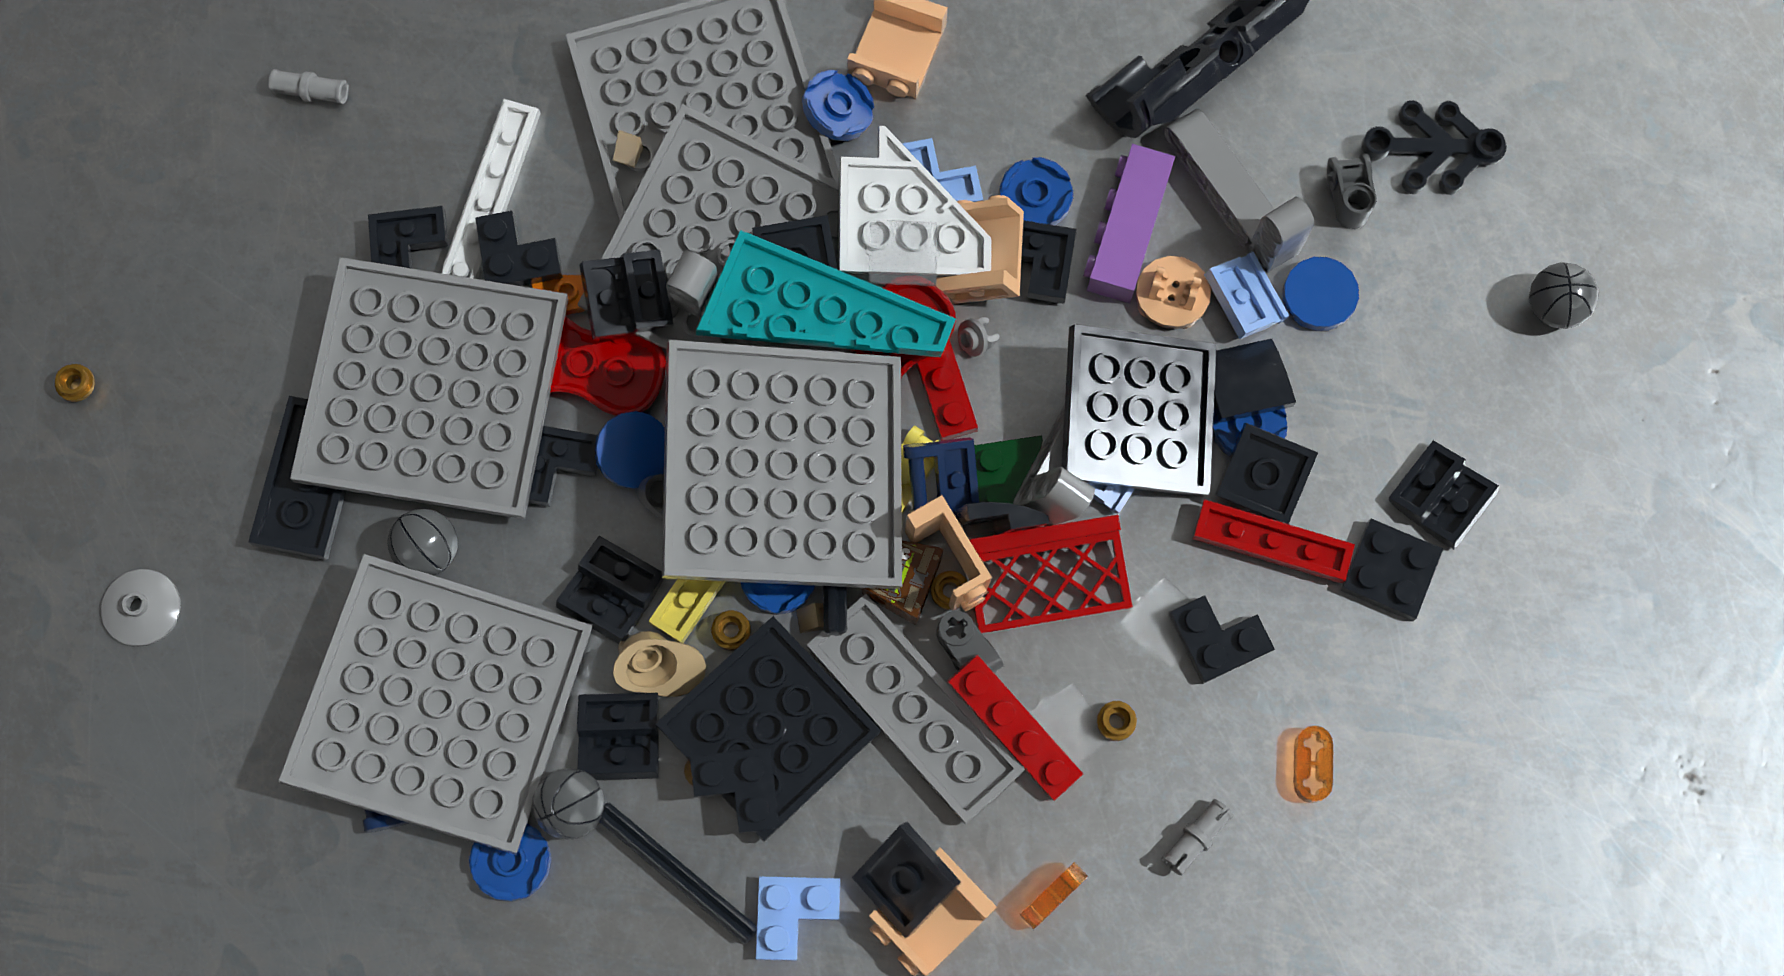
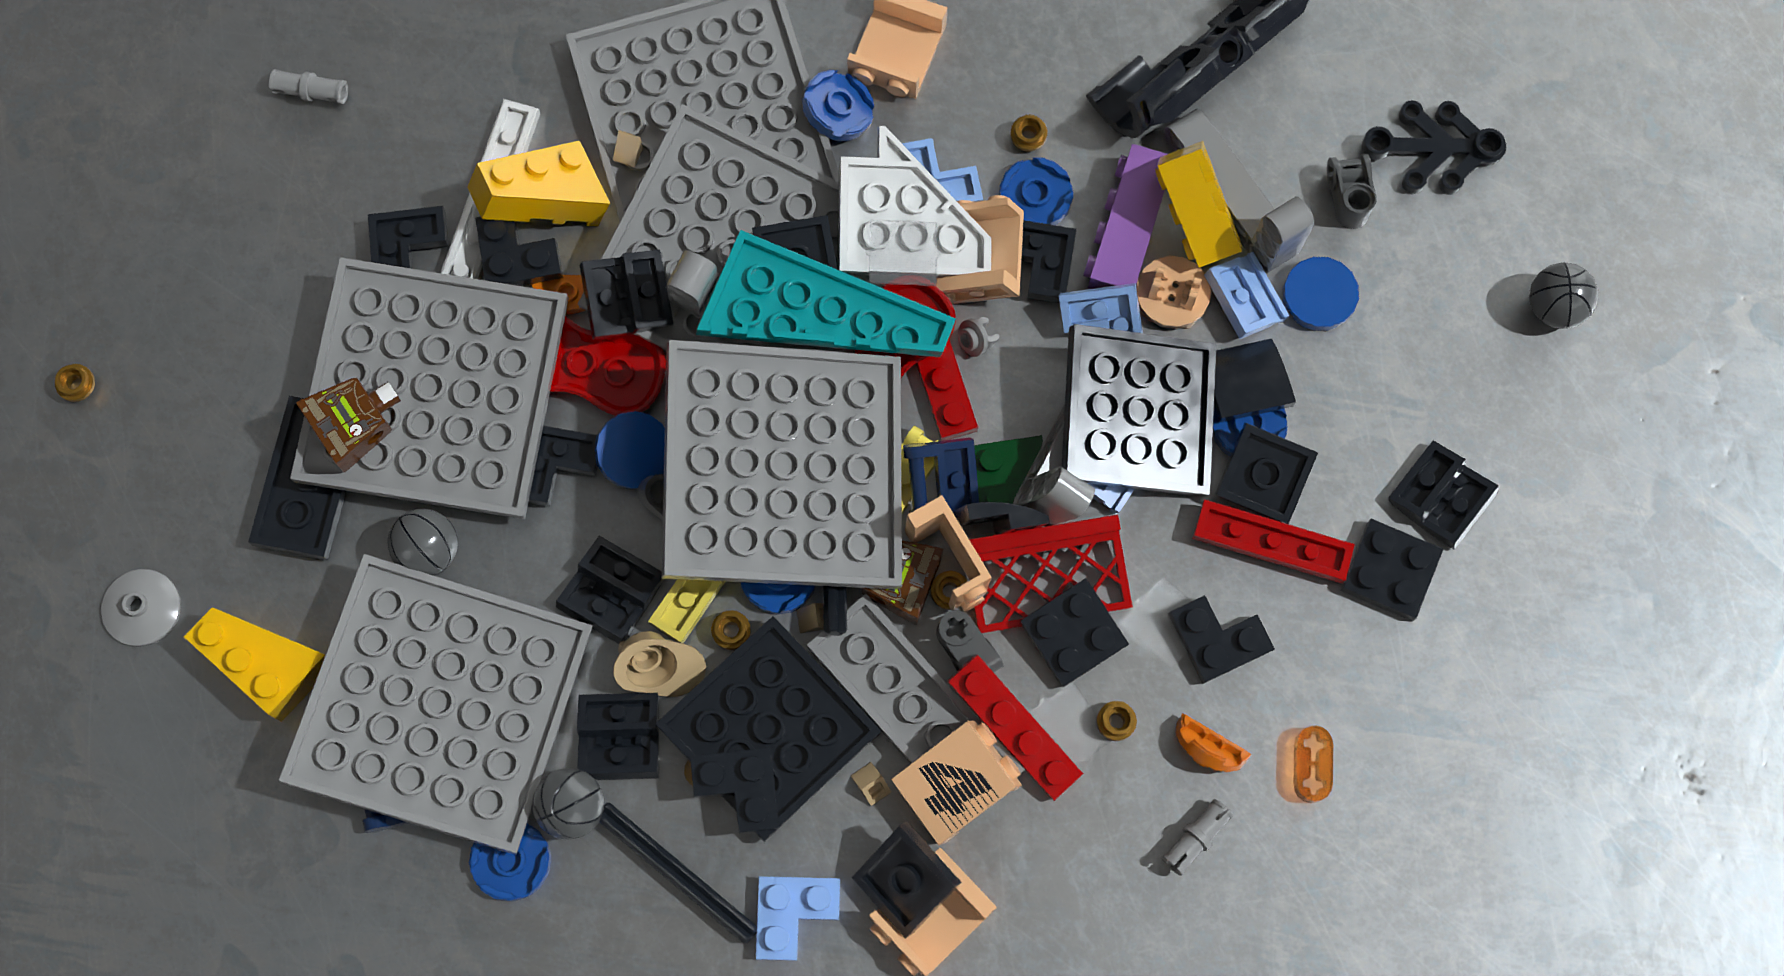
clear orange beam [1020,862,1089,930] -> none
none -> yellow wedge [184,607,326,722]
none -> reddish brown torso [296,378,401,472]
none -> yellow wedge [467,141,610,226]
none -> tan piece [851,762,891,806]
none -> light nougat panel [891,720,1022,845]
none -> pearl gold plate [1010,115,1047,151]
none -> black plate [1019,578,1129,687]
none -> light blue plate [1059,283,1143,333]
none -> yellow wedge [1155,141,1242,268]
none -> orange plate [1175,713,1252,772]

